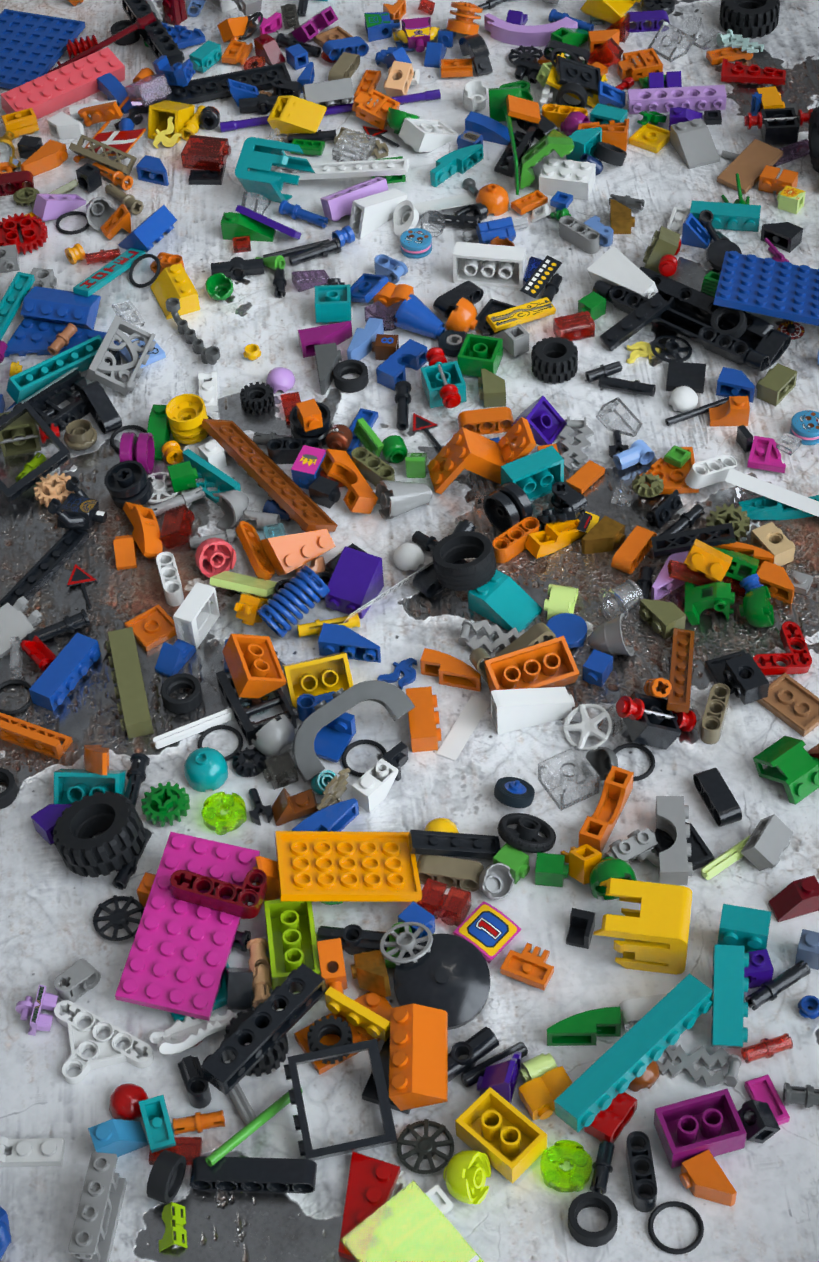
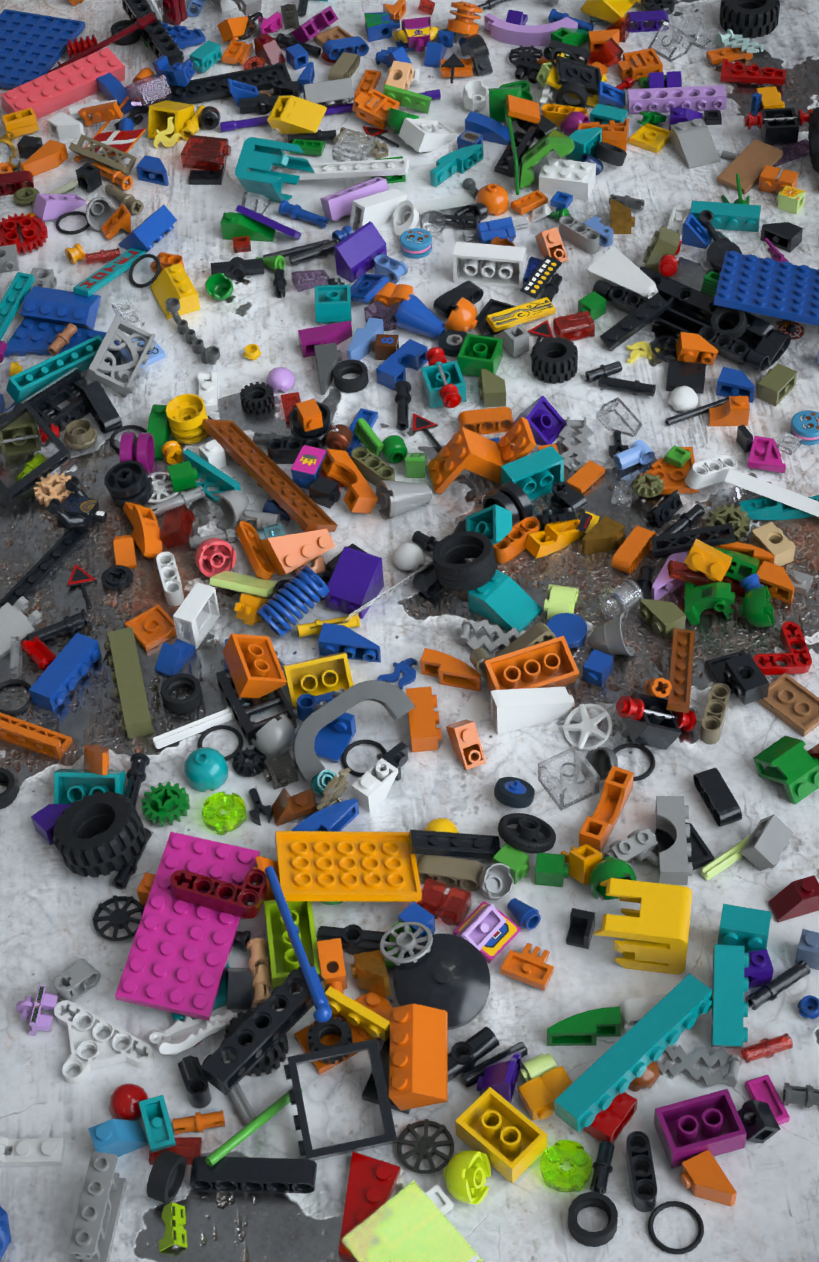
none -> black gear [101,565,133,592]
none -> blue bar [265,866,332,1023]
none -> dark purple slope [334,221,387,283]
none -> bright green plate [383,84,432,114]
none -> black piece [441,53,465,84]
none -> orange slope [446,719,486,770]
none -> lavender slope [456,904,506,950]
none -> teal slope [466,504,512,545]
none -> blue cone [507,898,541,930]
none -> piece [528,320,553,357]
none -> orange slope [535,227,568,262]
none -> orange slope [676,332,718,365]

